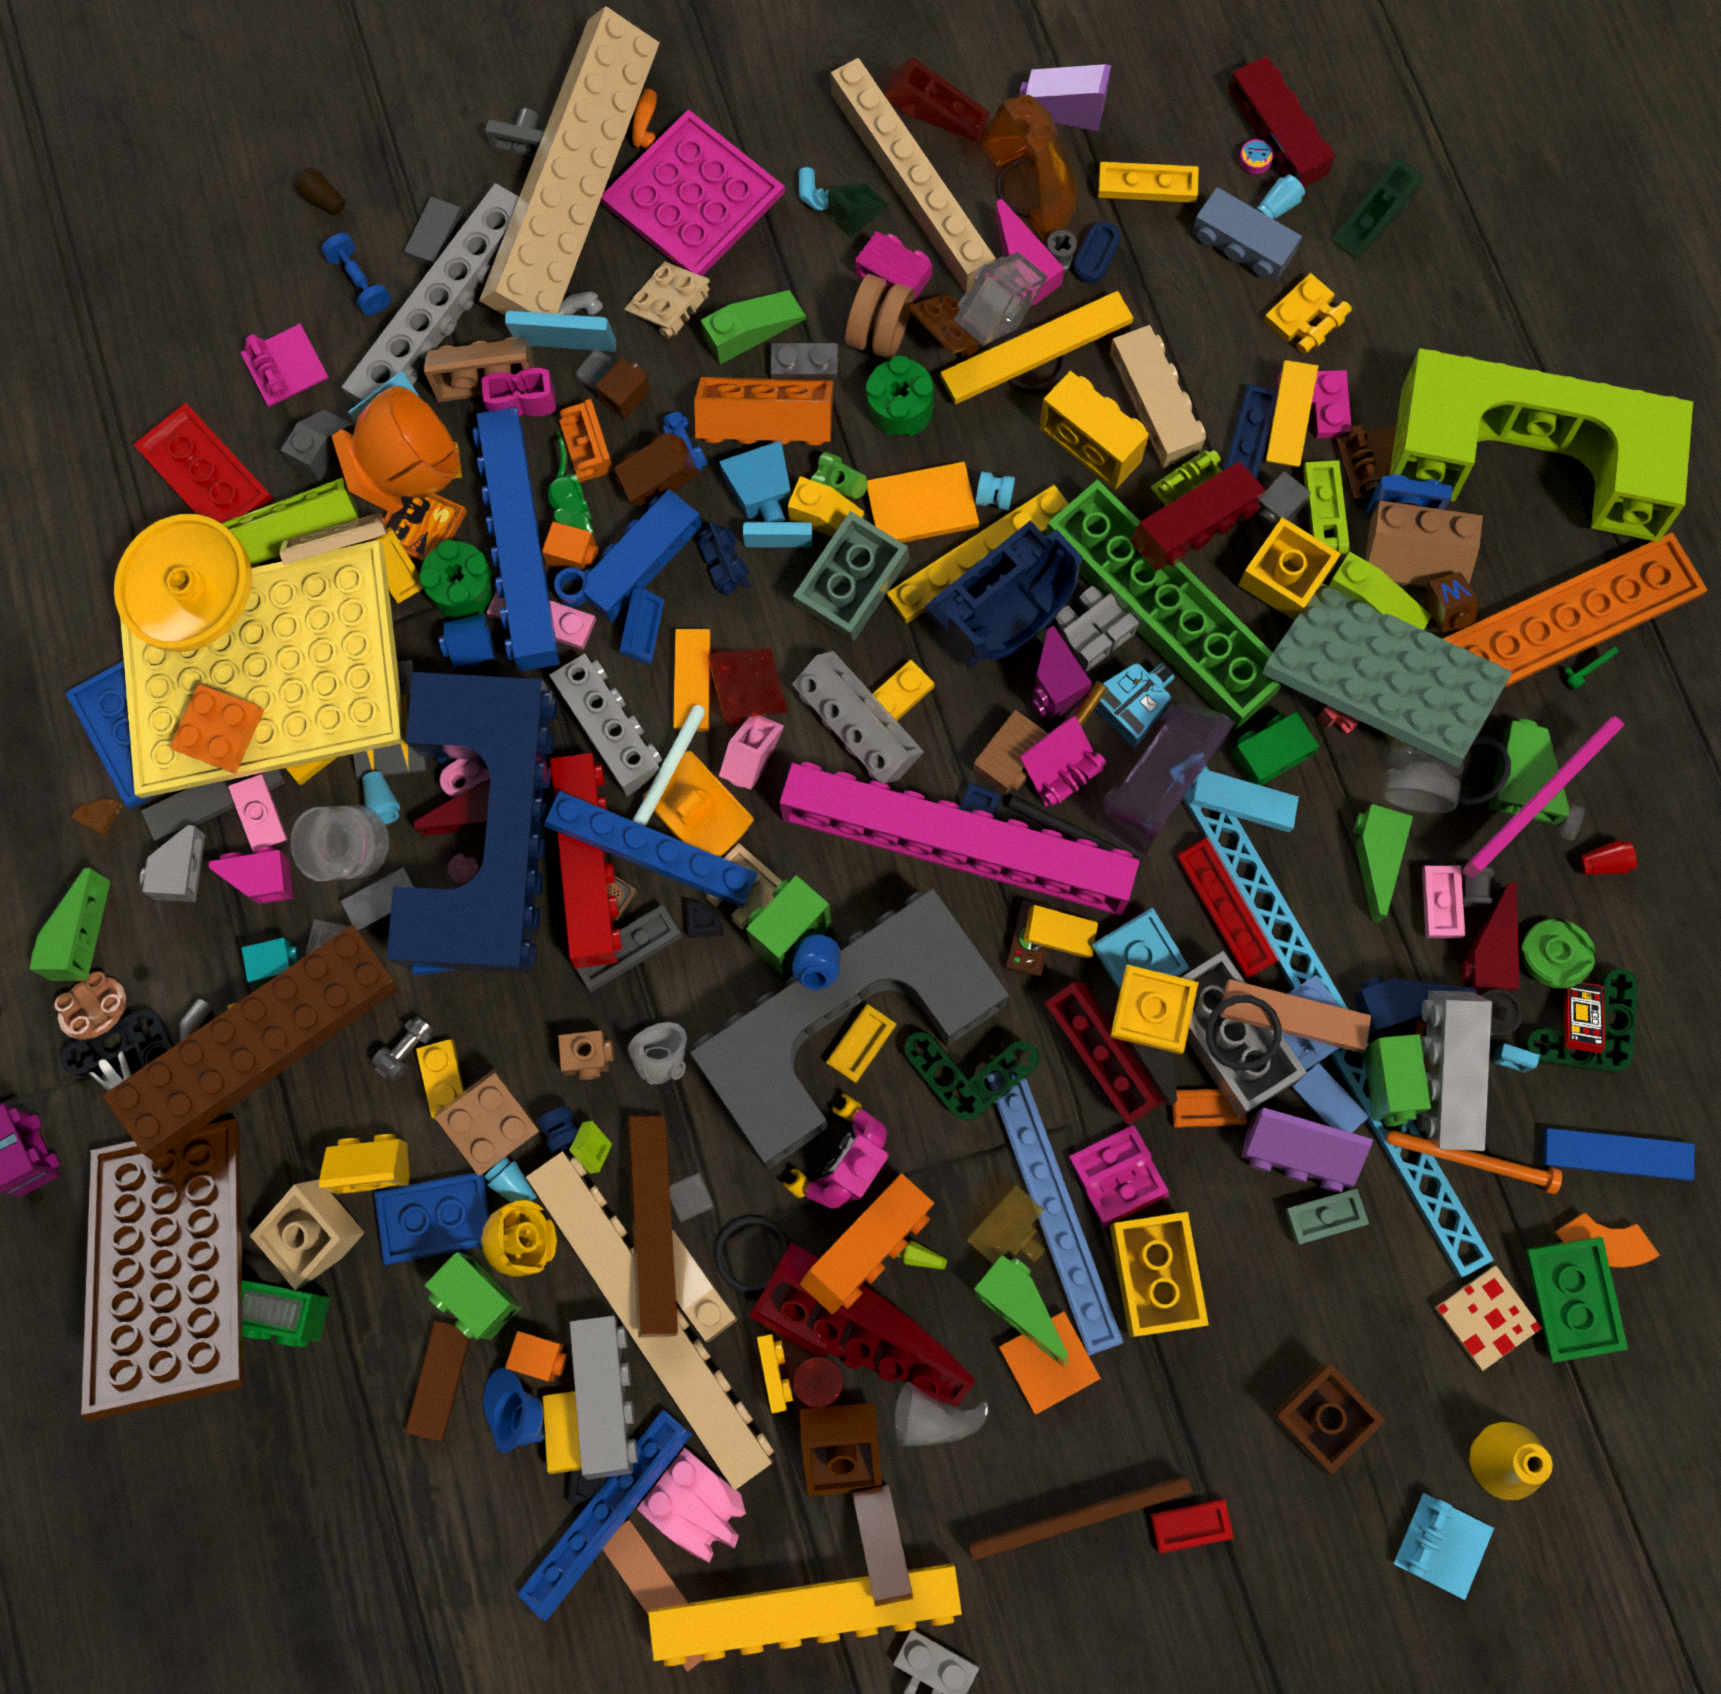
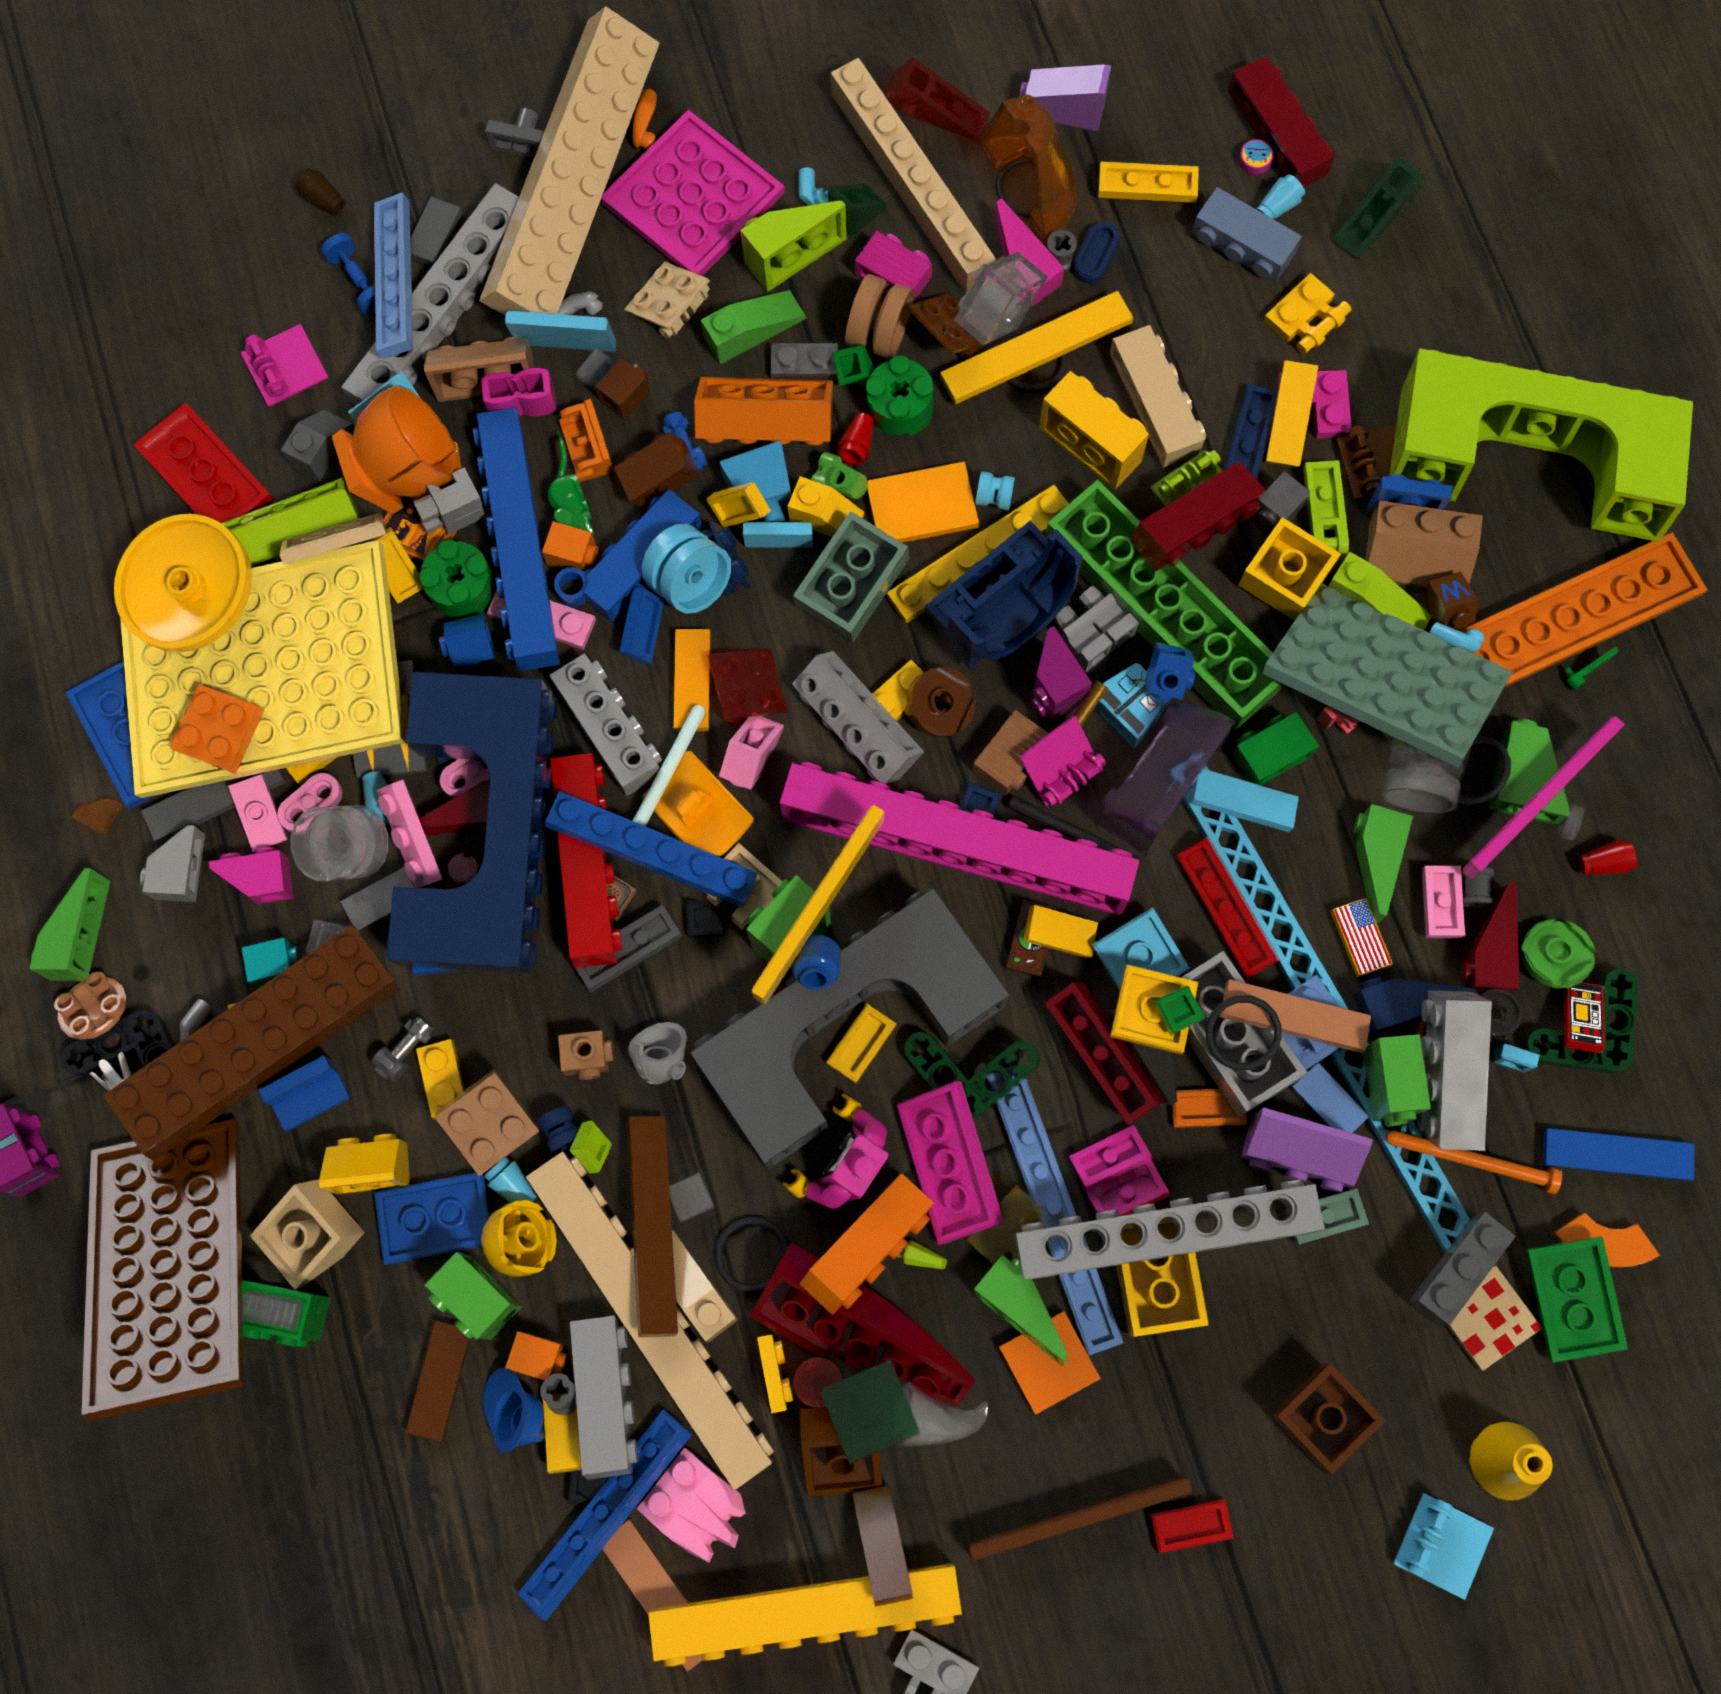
none -> blue panel [258,1055,350,1131]
none -> bright pink plate [277,773,343,834]
none -> medium blue plate [374,192,413,359]
none -> bright pink plate [377,780,442,888]
none -> light grey hips [413,467,485,534]
none -> dark grey bush [540,1373,577,1416]
none -> medium azure wheel [642,524,731,614]
none -> yellow tile [707,481,771,527]
none -> lime slope [740,200,847,292]
none -> yellow tile [751,805,885,1005]
none -> clear green tile [820,1360,921,1464]
none -> green slope [832,344,875,386]
none -> red cone [837,413,874,465]
none -> dark pink tile [896,1081,1004,1245]
none -> reddish brown plate [905,667,976,737]
none -> light grey brick [1014,1179,1325,1281]
none -> blue brick [1144,642,1195,701]
none -> green tile [1153,985,1205,1036]
none -> tile [1331,898,1393,978]
none -> dark grey brick [1408,1212,1516,1327]
none -> medium azure arm [1430,622,1484,653]

